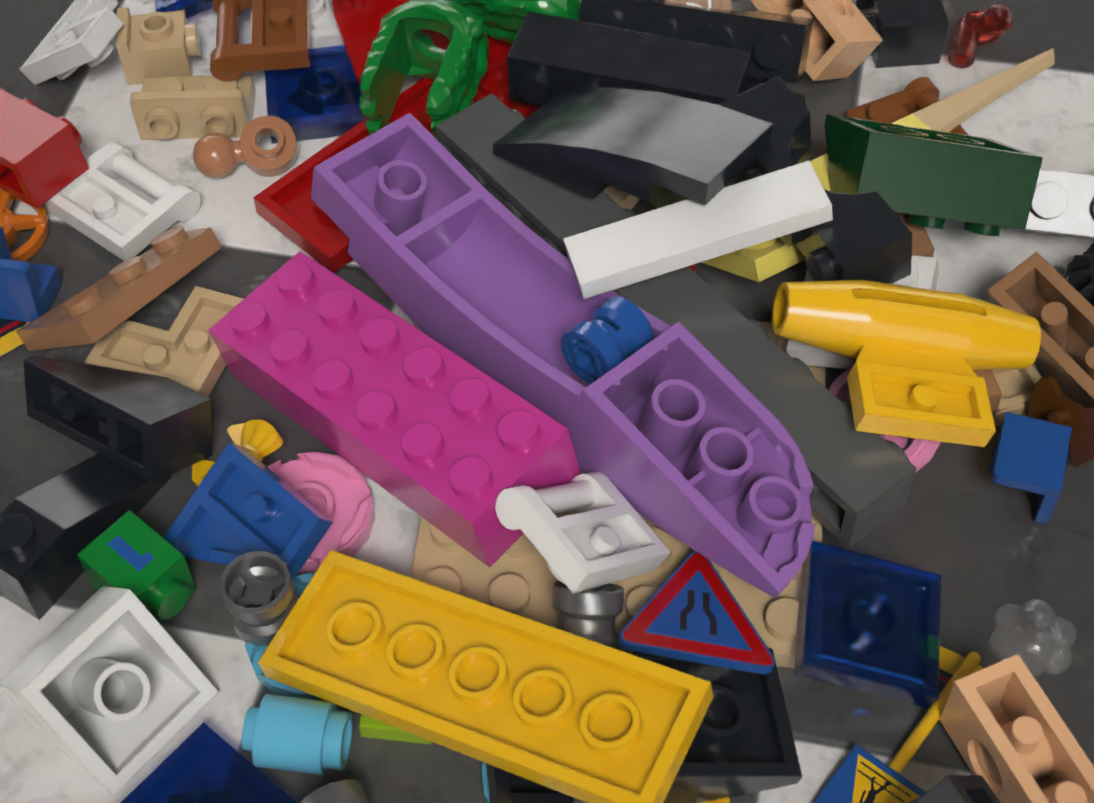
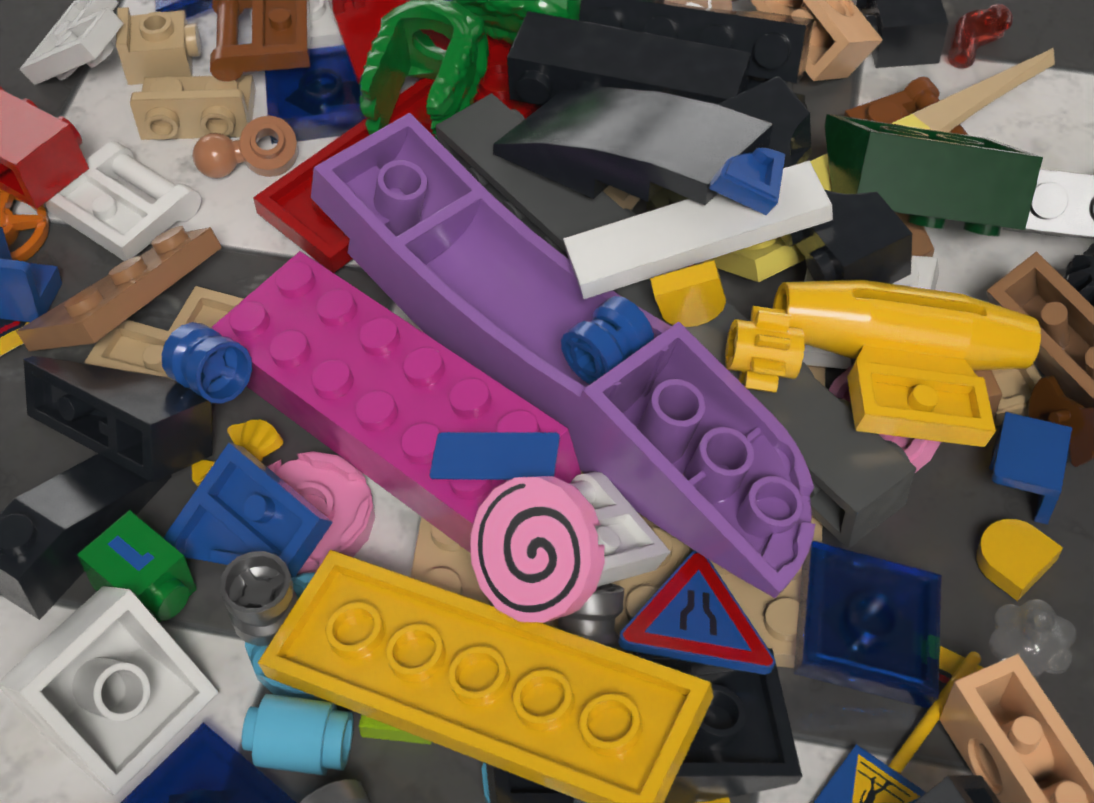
none -> blue wheel [161,322,252,404]
none -> blue sticker [430,432,560,480]
none -> bright pink tile [470,476,605,623]
none -> yellow tile [650,260,726,327]
none -> blue tile [709,148,785,215]
none -> yellow gear [725,306,805,393]
none -> yellow tile [976,519,1063,601]

